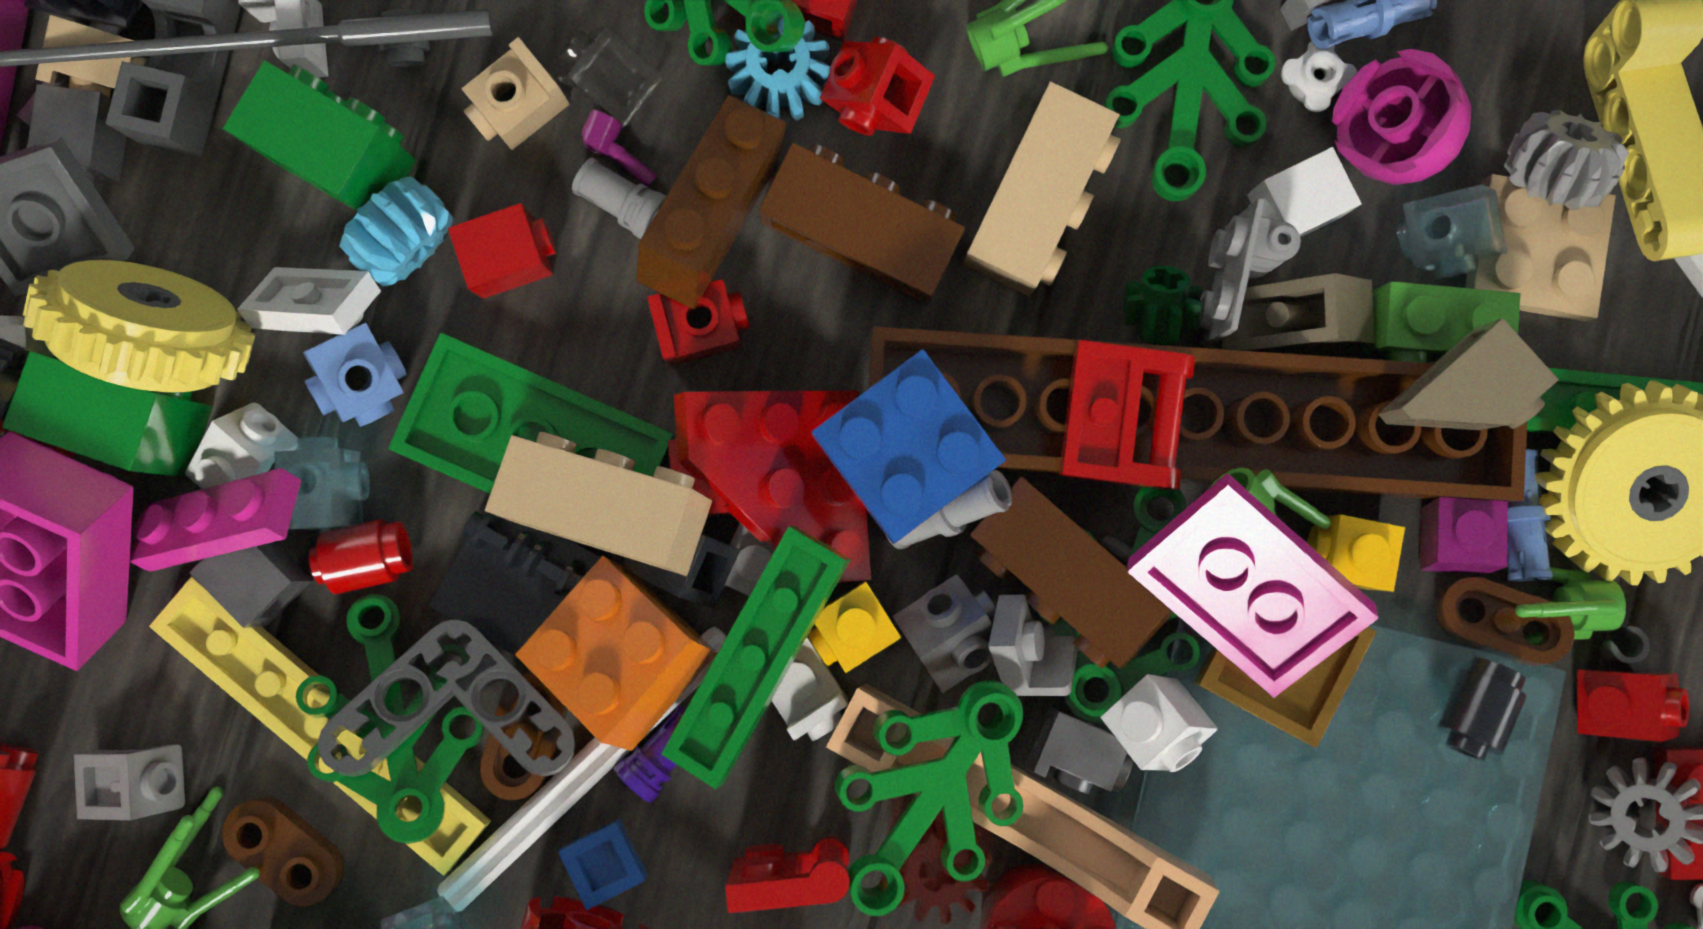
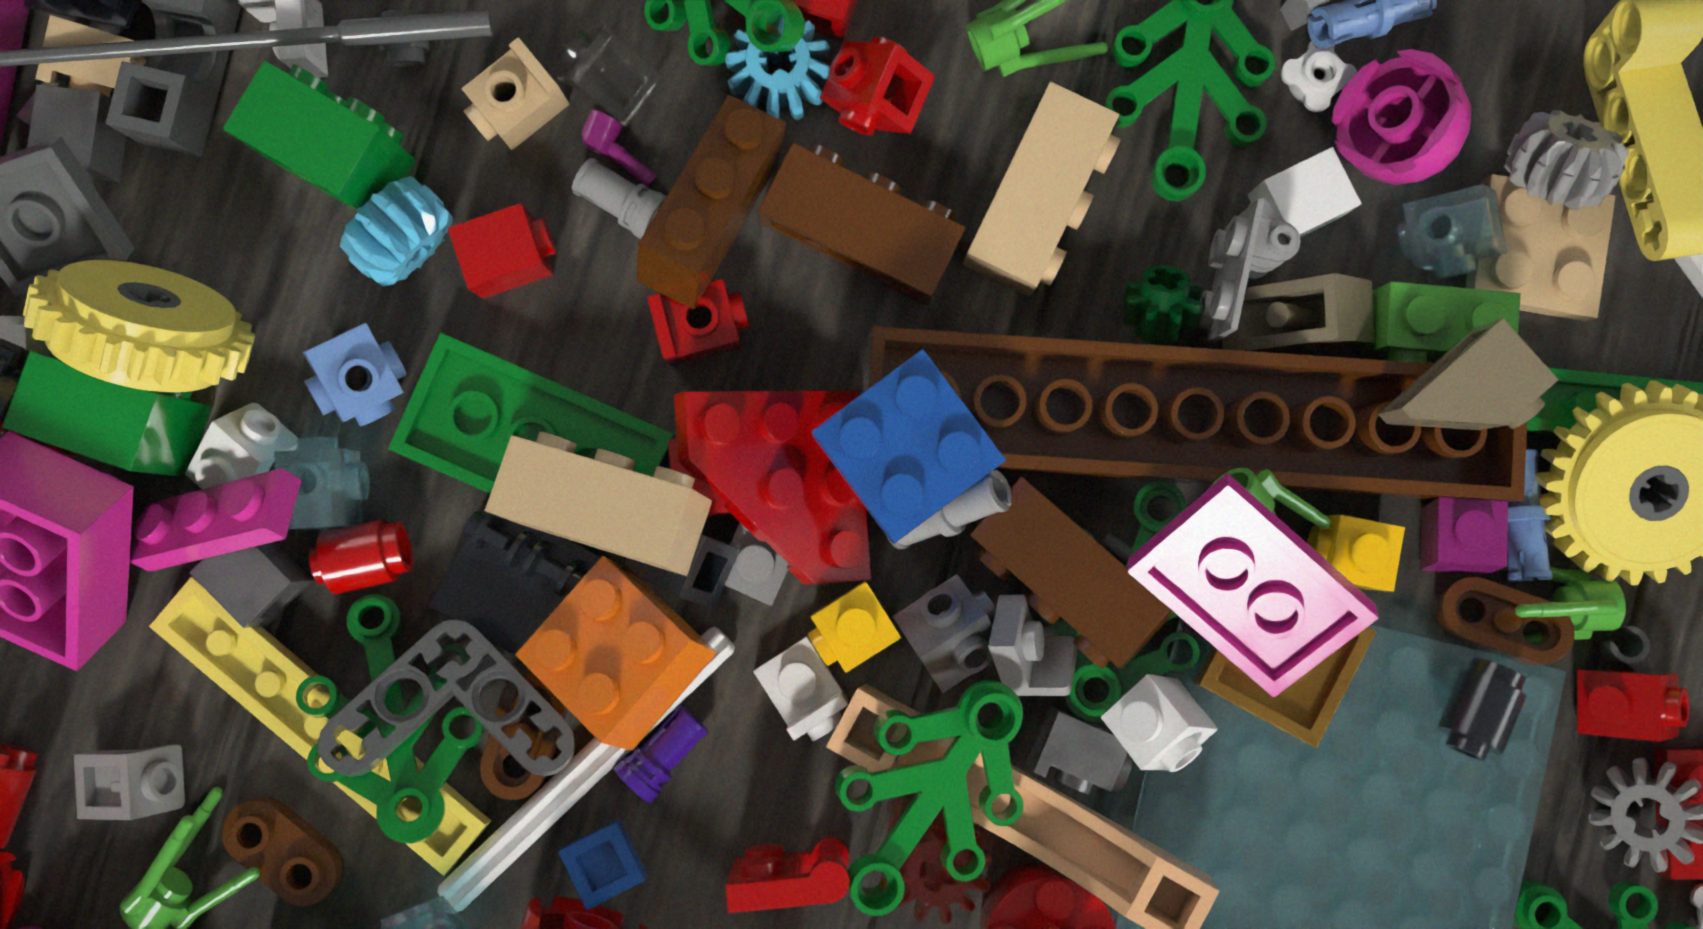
white plate [237,267,381,335] -> none
green plate [661,526,851,789] -> none
red plate [1059,340,1195,490] -> none

